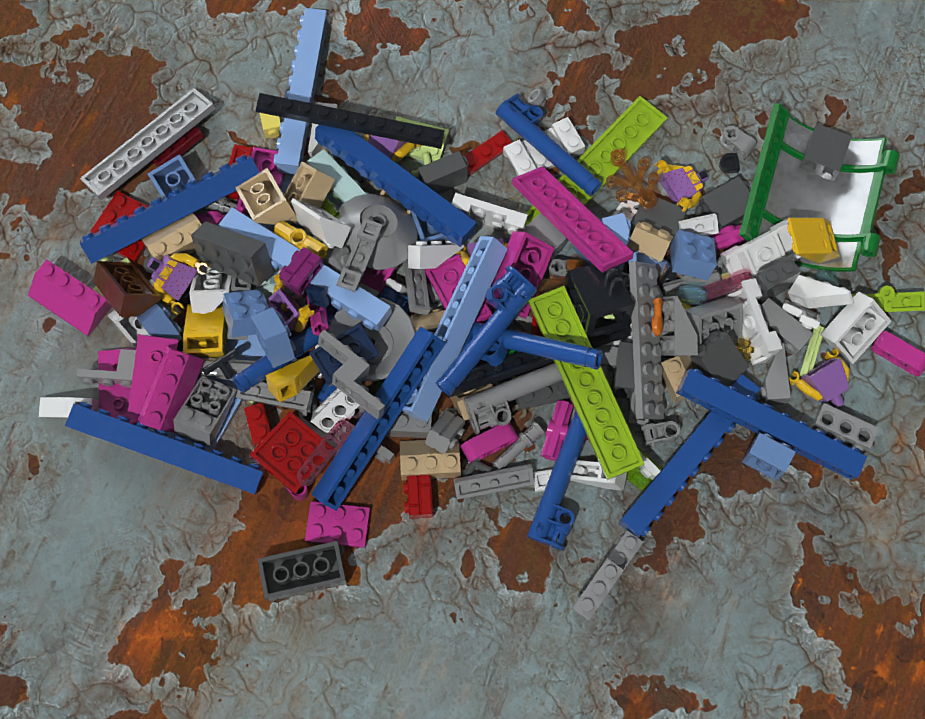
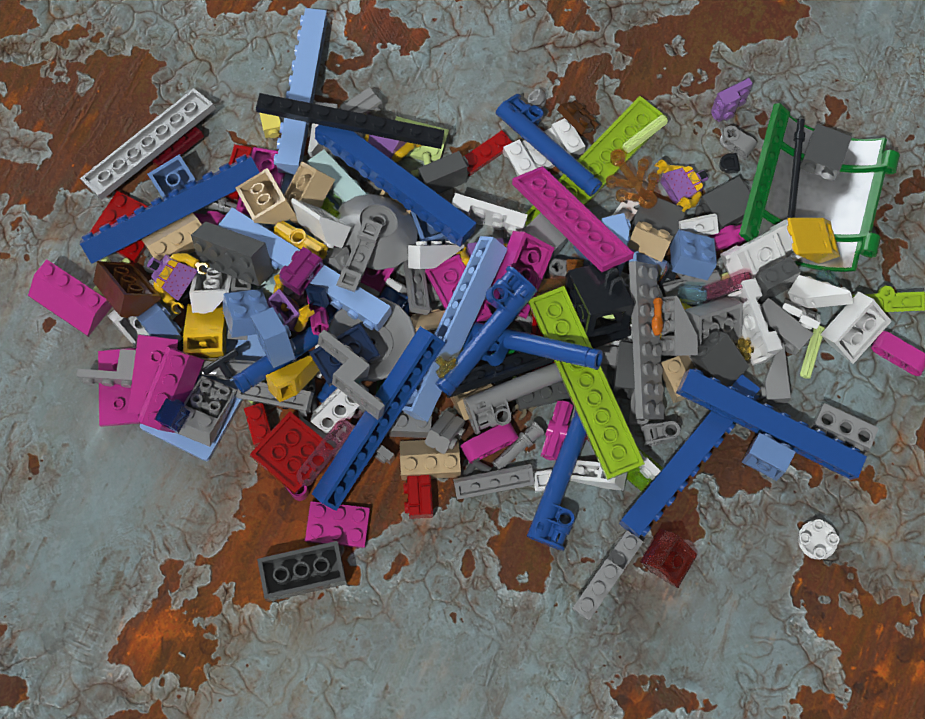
white slope [39,397,99,418] -> none
blue brick [65,402,264,494] -> none
medium lavender torso [788,349,850,408] -> none
none -> clear blue brick [155,398,190,433]
none -> light grey brick [340,87,383,116]
none -> clear yellow plant [435,356,456,379]
none -> reddish brown plate [556,100,600,135]
none -> yellowish green axle [622,115,668,153]
none -> clear red slope [640,529,698,588]
none -> medium lavender plate [711,78,753,122]
none -> black bar [787,118,805,219]
none -> white dish [798,519,840,560]

